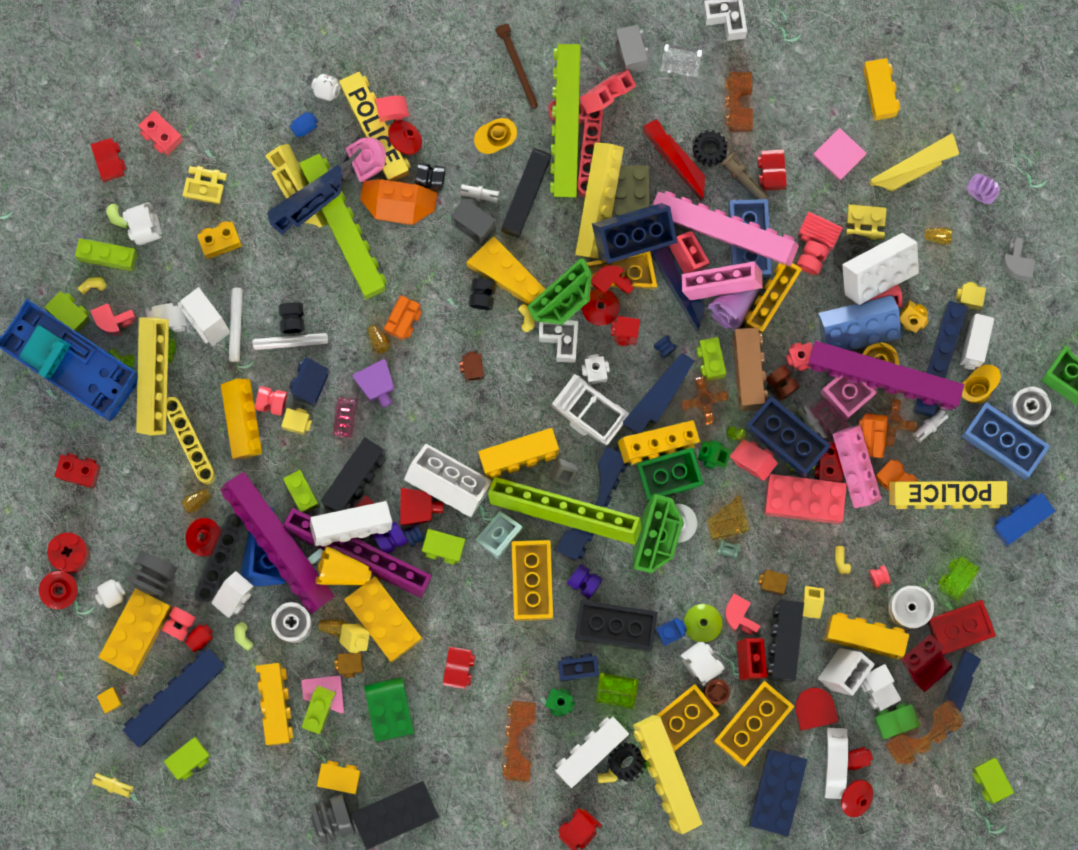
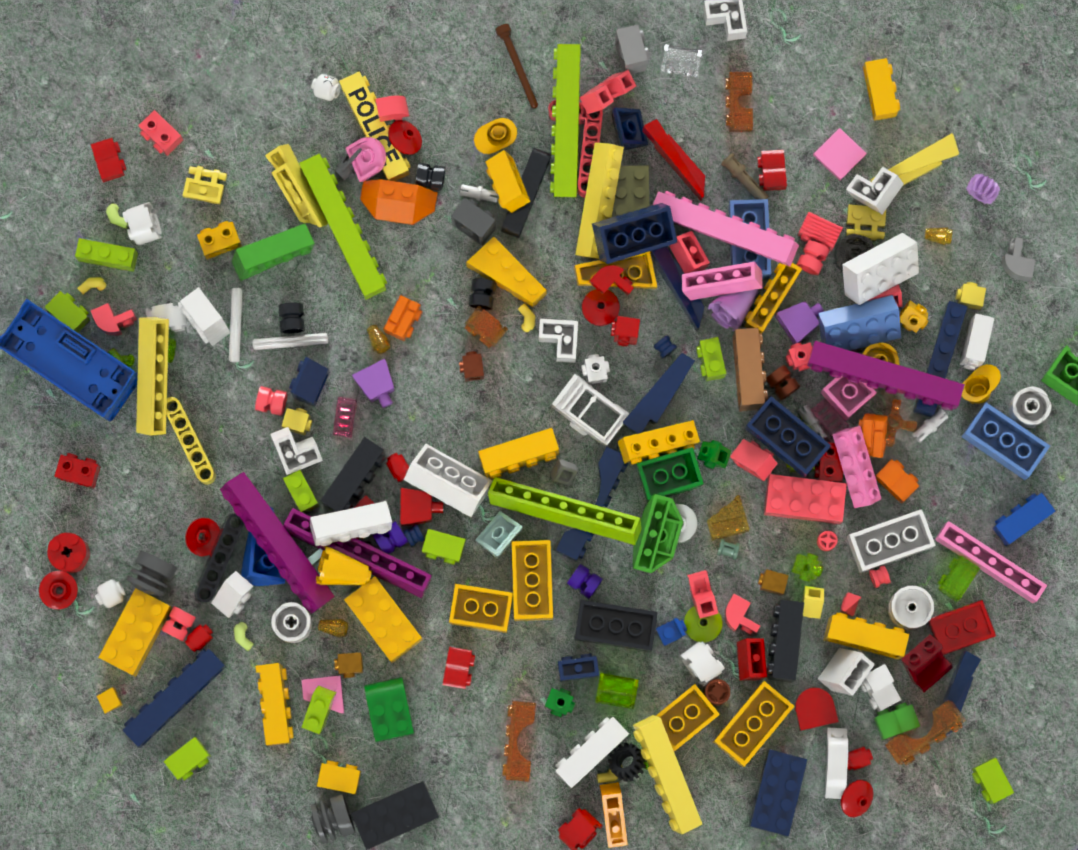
teal bracket [19,325,71,378] -> none
light yellow pin [92,773,134,798] -> none
clear yellow cone [181,488,211,514] -> none
yellow brick [220,379,262,459] -> none
dark blue wedge [267,165,343,235] -> none
blue brick [289,112,318,138] -> none
light yellow brick [339,623,370,653] -> none
bright green wedge [527,258,591,325] -> none
clear orange pin [681,377,728,425] -> none
black tyre [693,130,727,167] -> none
clear neon green arm [726,426,746,441] -> none
light yellow arm [835,546,851,575] -> none
light yellow brick [889,481,1007,509] -> none
none -> bright green wedge [231,223,315,281]
none -> white brick [270,427,323,475]
none -> red brick [385,453,409,483]
none -> yellow brick [449,584,513,633]
none -> clear orange brick [464,306,508,349]
none -> yellow brick [485,150,530,213]
none -> light orange slope [600,782,628,848]
none -> dark blue slope [612,107,648,151]
none -> coral brick [687,570,718,619]
none -> medium lavender torso [775,301,824,344]
none -> clear neon green brick [791,553,824,582]
none -> coral wheel [817,531,838,552]
none -> coral slope [840,592,862,616]
none -> white brick [846,167,904,214]
none -> white brick [846,509,936,573]
none -> bright pink brick [935,521,1047,604]

